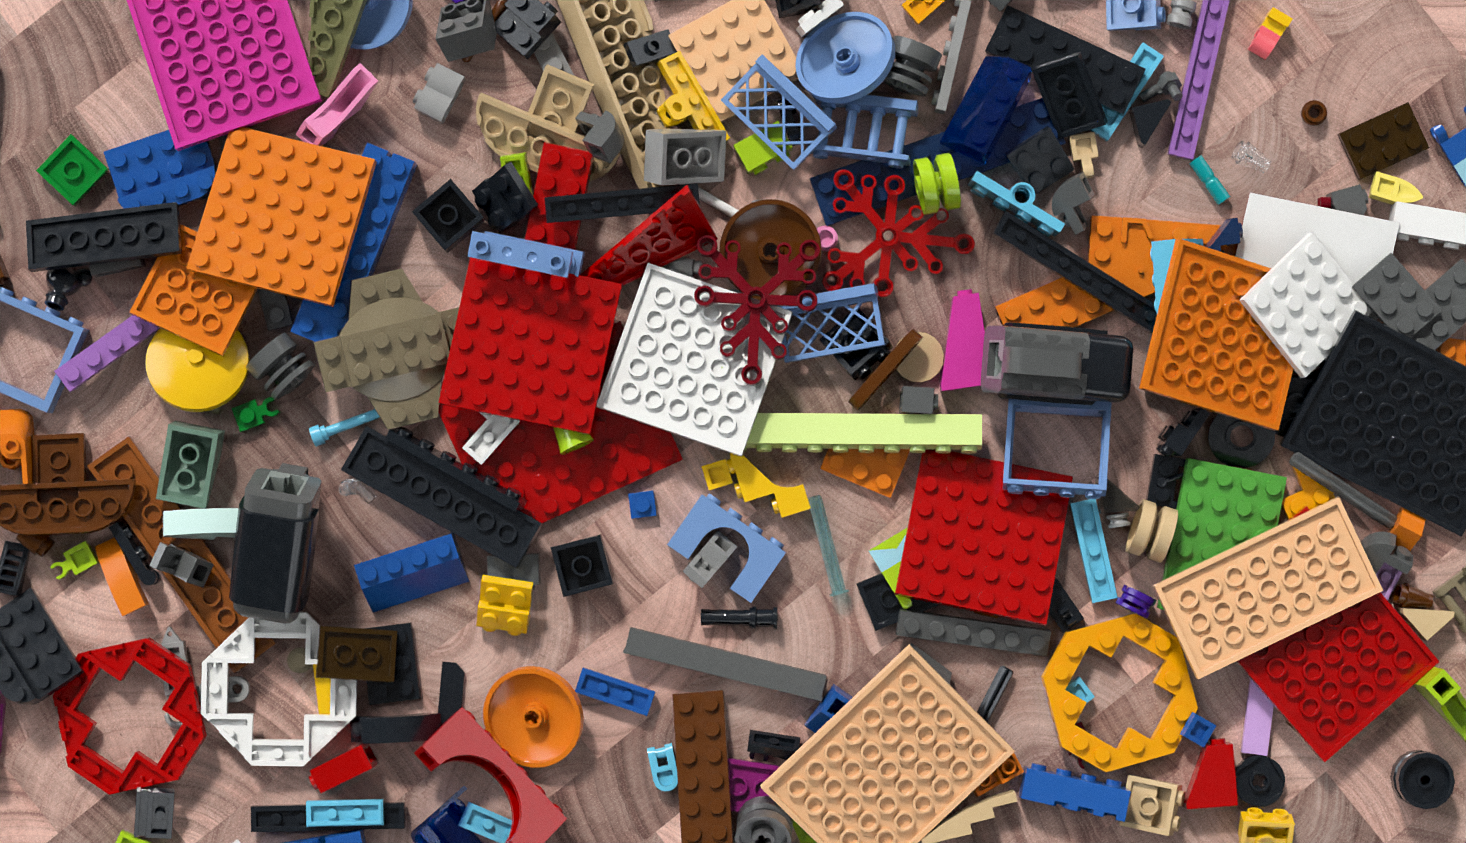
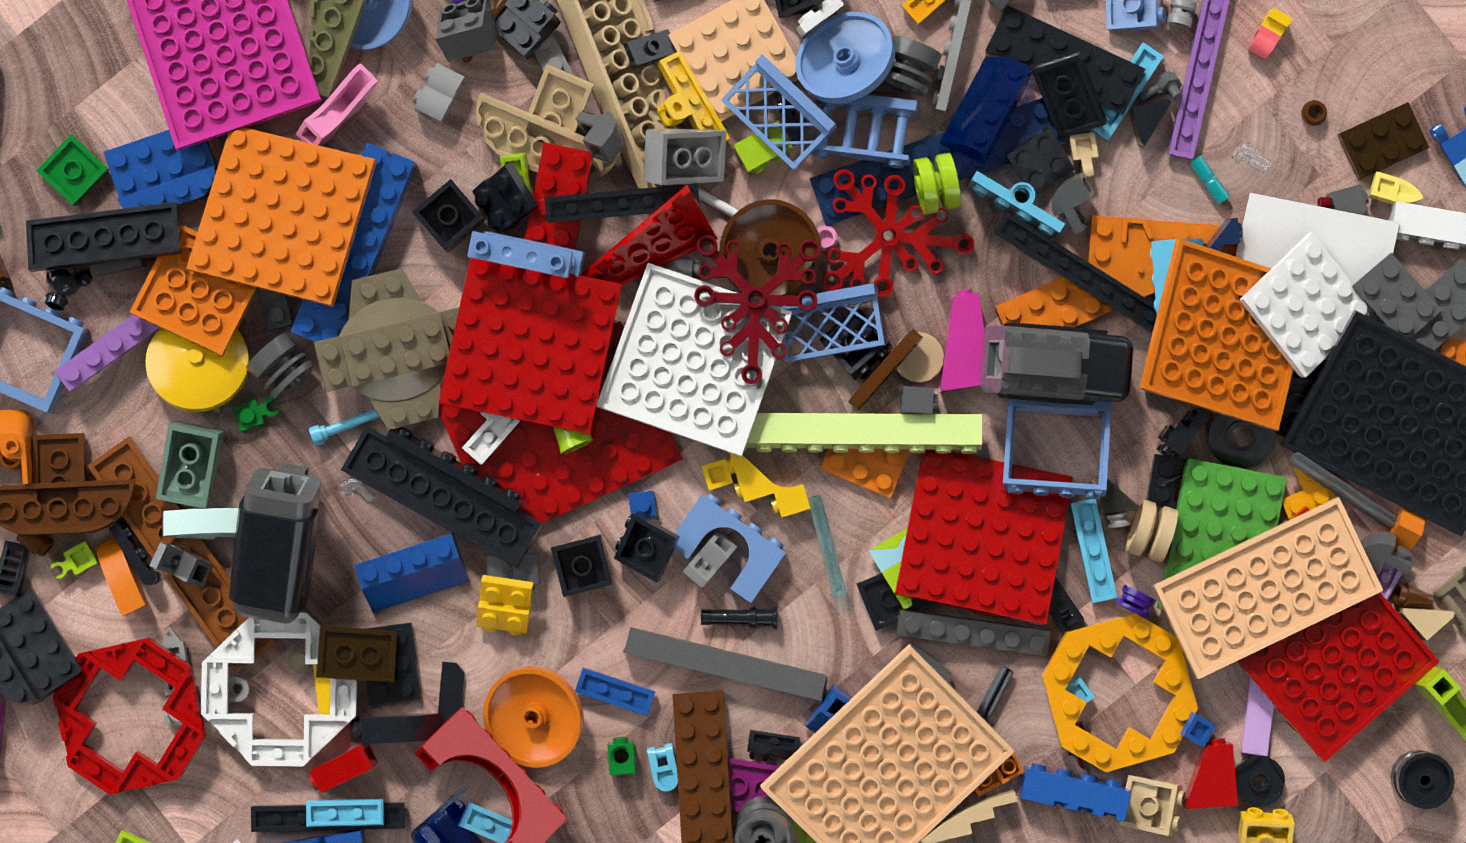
black plate [134,787,175,839] -> none
none -> green brick [607,737,636,775]
none -> black plate [614,511,680,583]

